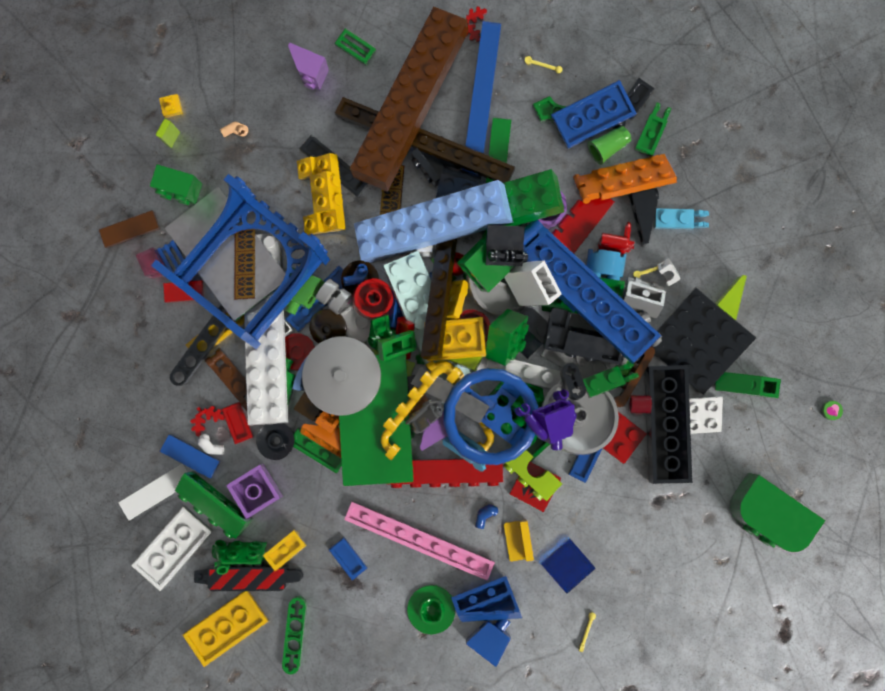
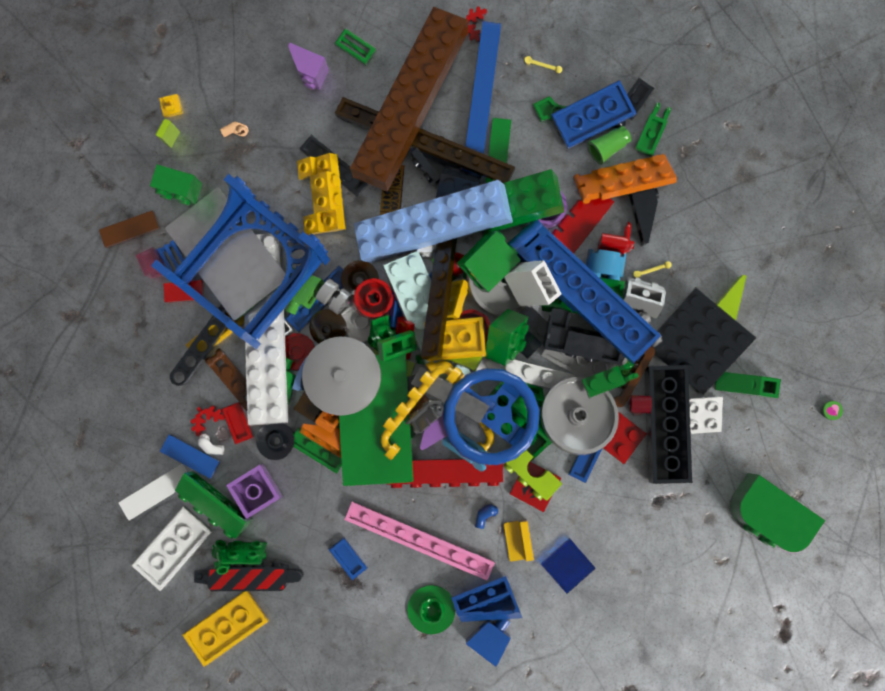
sticker [234,229,255,300] -> none
yellow panel [263,530,307,571] -> none
green beam [282,596,307,675] -> none
blue arm [343,264,368,286] -> none
black hinge [485,225,528,266] -> none
dark purple torso [515,389,577,450] -> none
black beam [560,363,586,400] -> none
light yellow hinge [578,612,596,652] -> none
medium azure hinge [655,208,709,230] -> none
white piece [657,258,681,286] -> none

